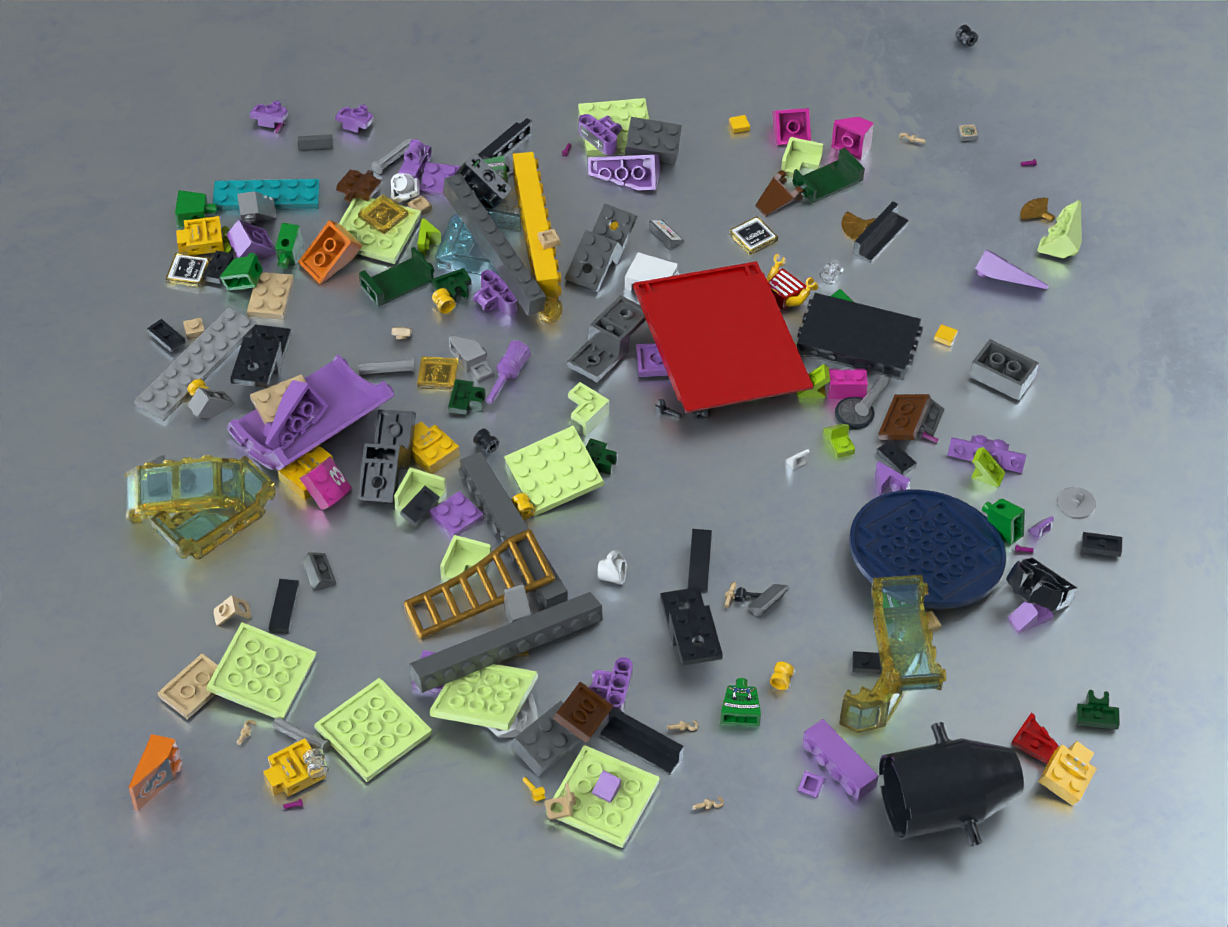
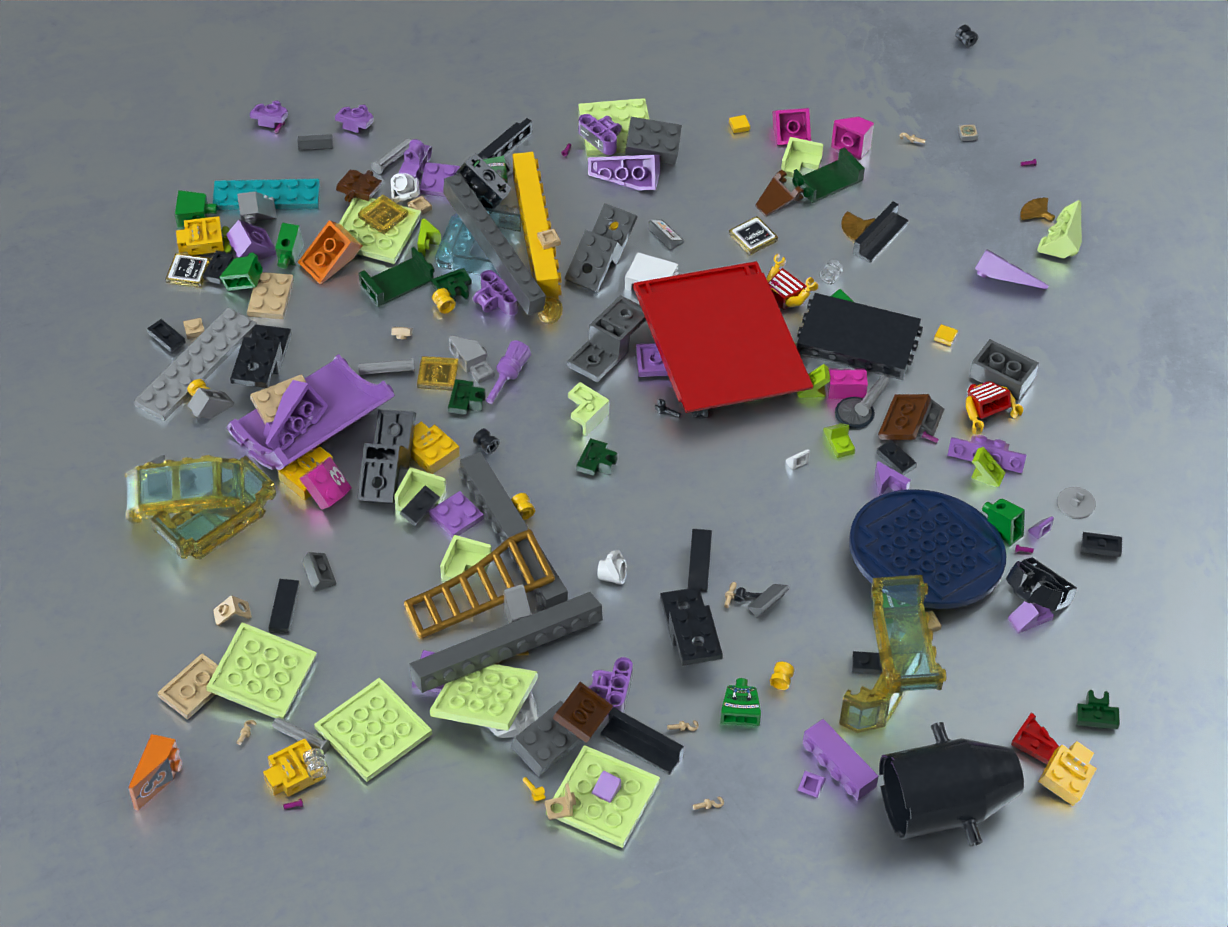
yellowish green plate [504,426,604,517] -> none
none -> torso [965,381,1023,434]

